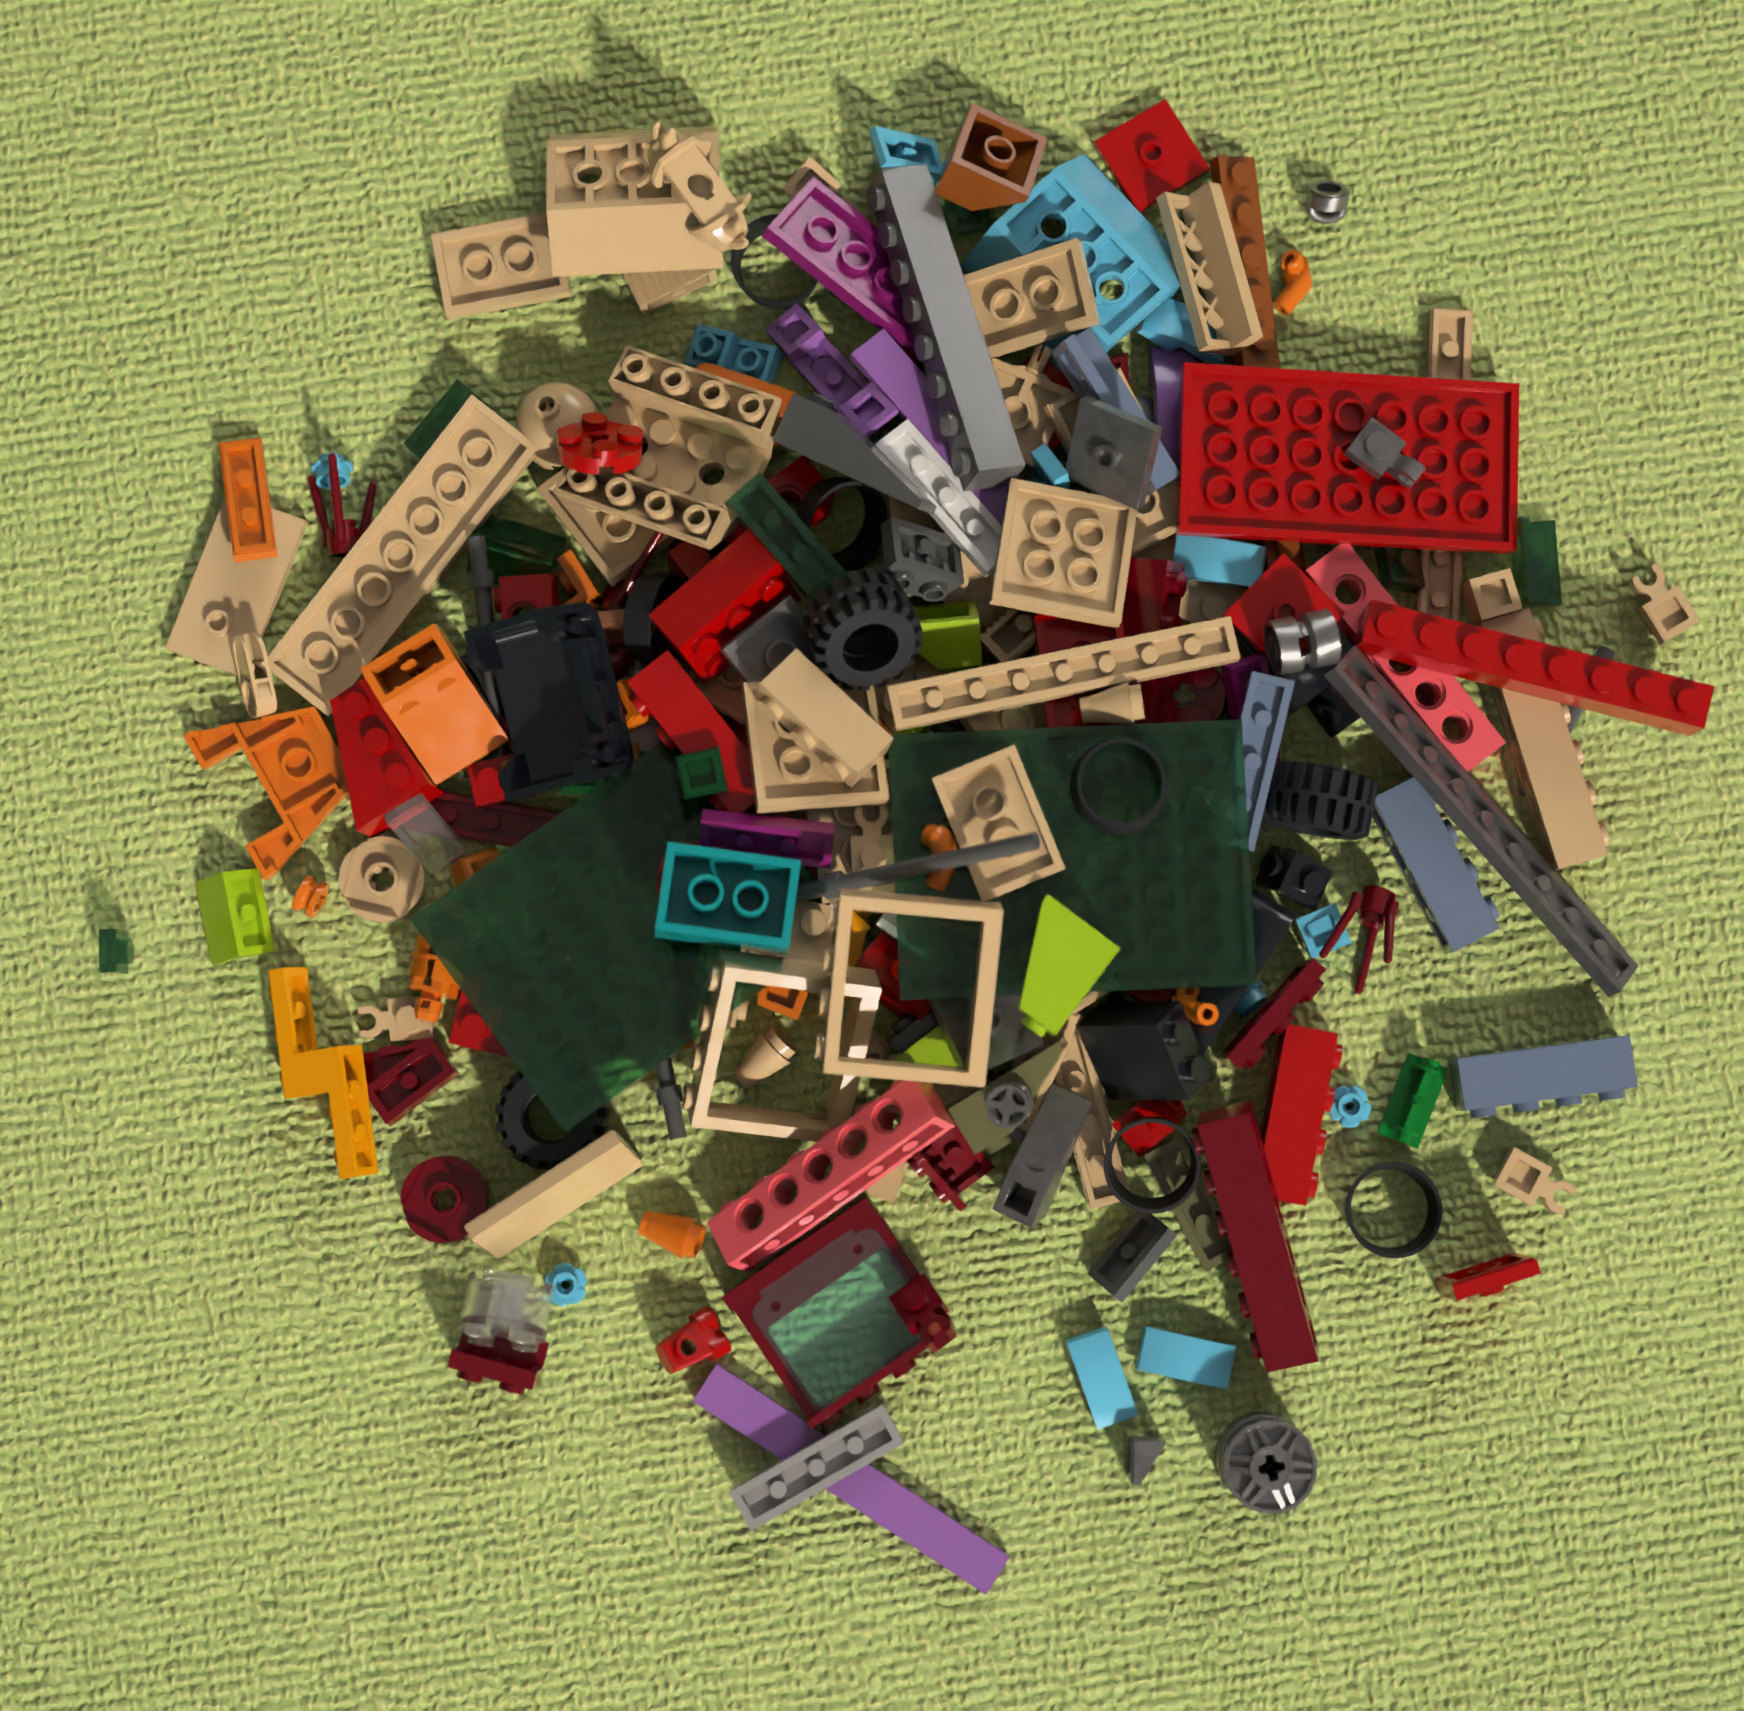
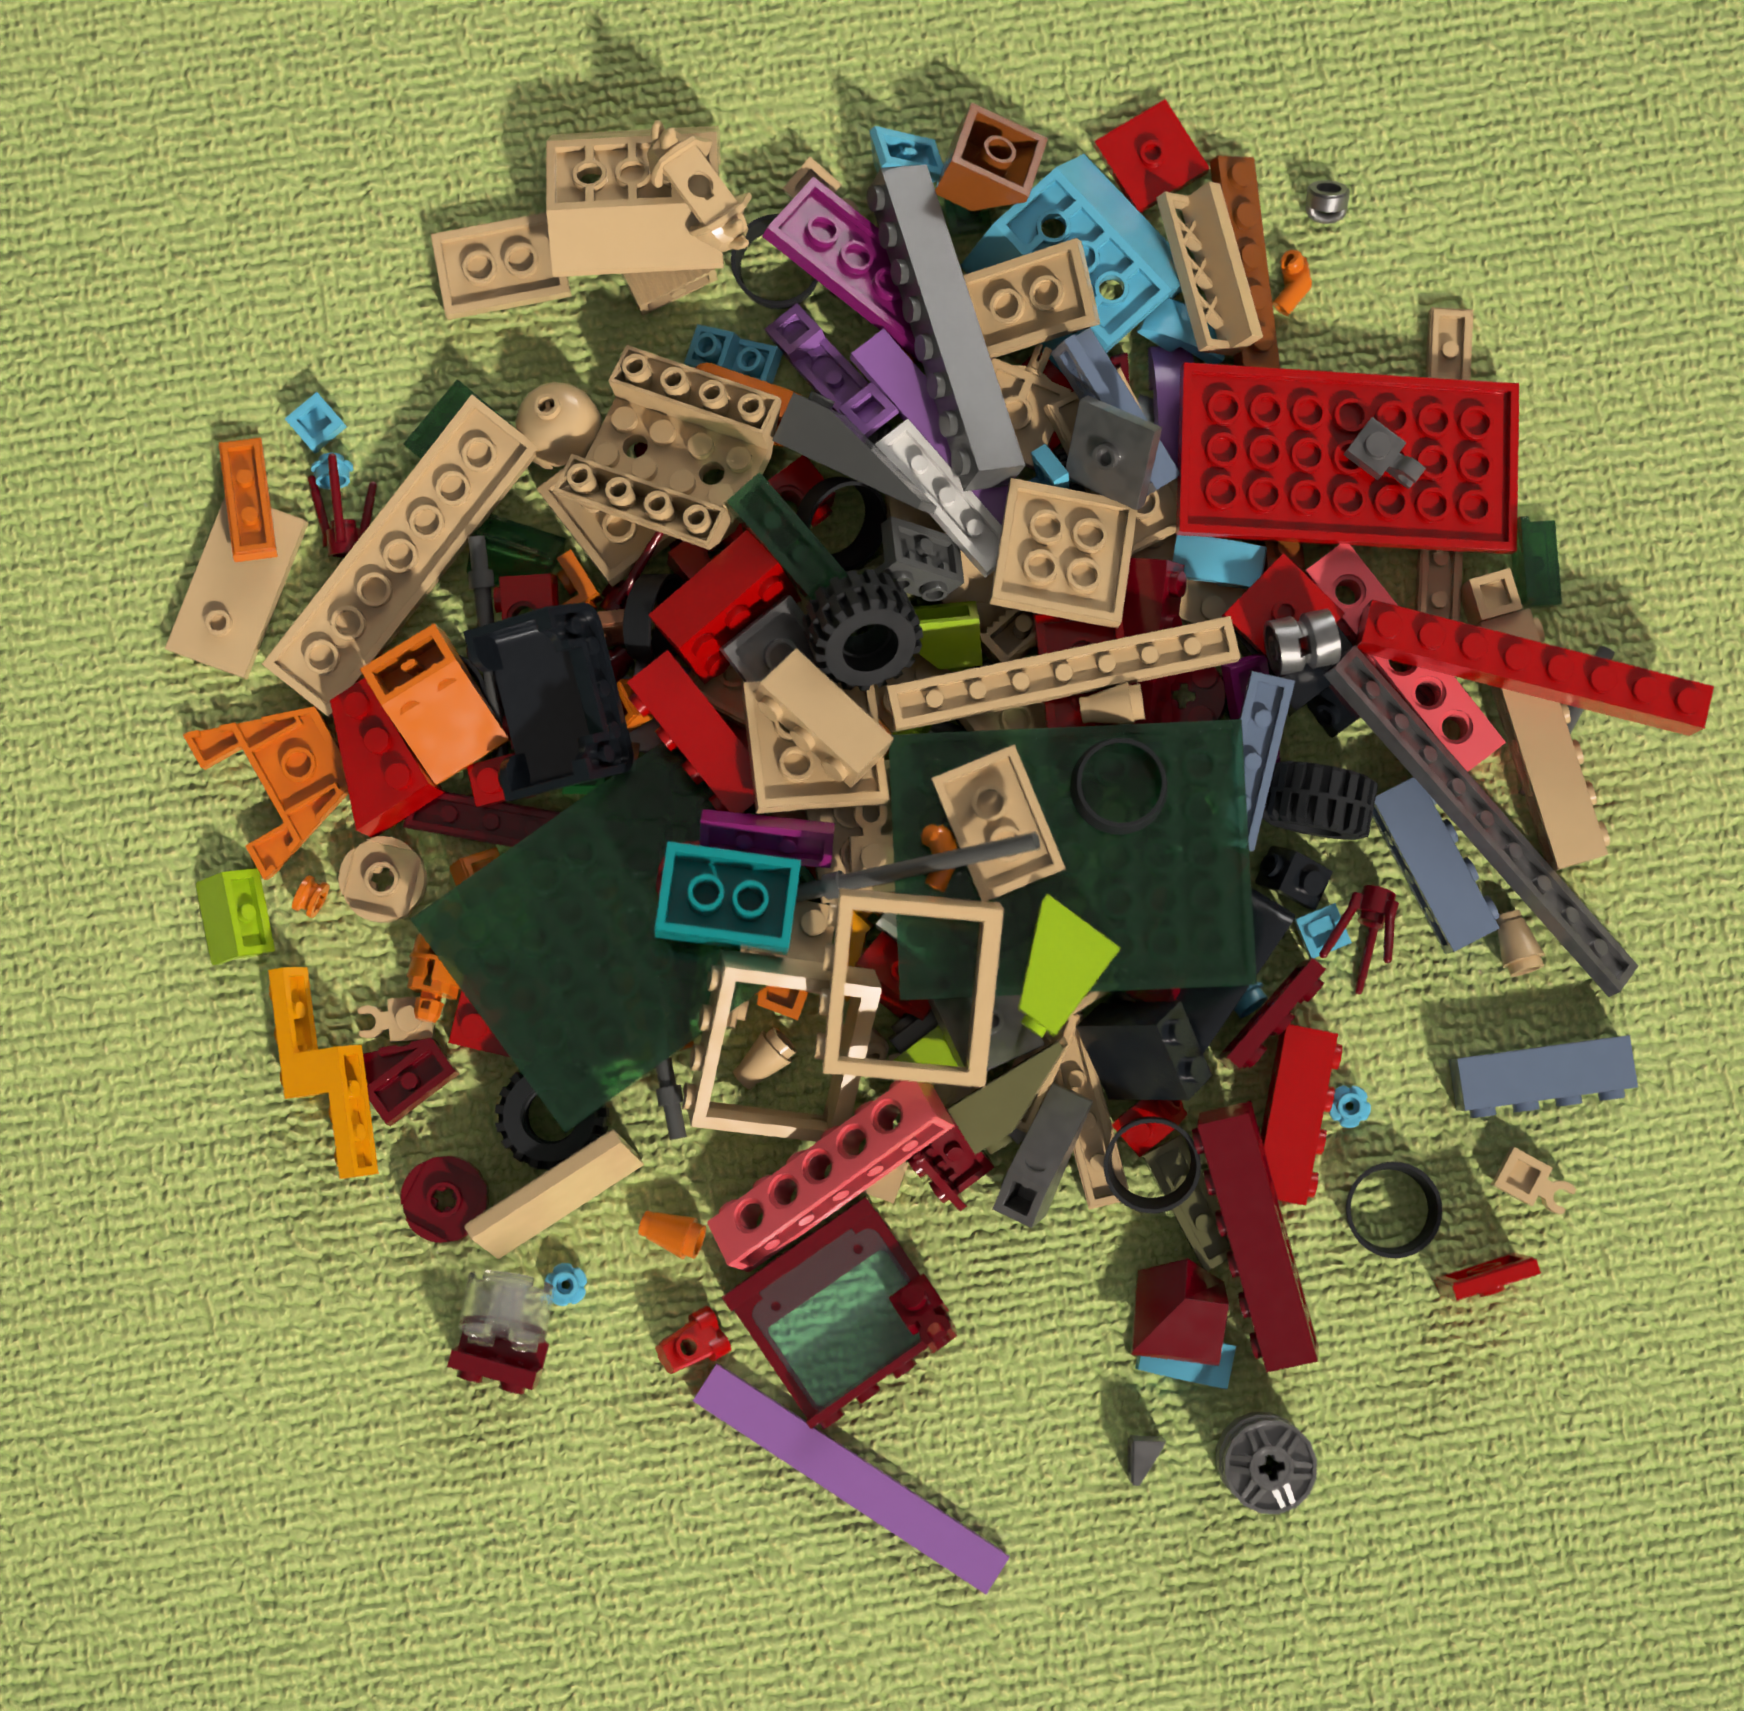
clear green plate [99,929,134,975] -> none
tan piece [232,631,277,718] -> none
clear tile [384,793,469,876] -> none
red plate [556,412,643,475] -> none
dark green tile [675,747,729,801] -> none
light grey plate [729,1403,905,1531] -> none
flat silver wheel [985,1080,1034,1128] -> none
medium azure slope [1065,1326,1138,1430] -> none
dark grey plate [1087,1211,1177,1303] -> none
orange arm [1171,982,1219,1025] -> none
plate [1374,547,1426,594] -> none
green hinge [1377,1052,1449,1149] -> none
tan plate [1628,563,1701,645] -> none
none -> medium azure plate [285,392,347,454]
none -> dark red slope [1131,1258,1229,1366]
none -> tan cone [1496,910,1545,977]

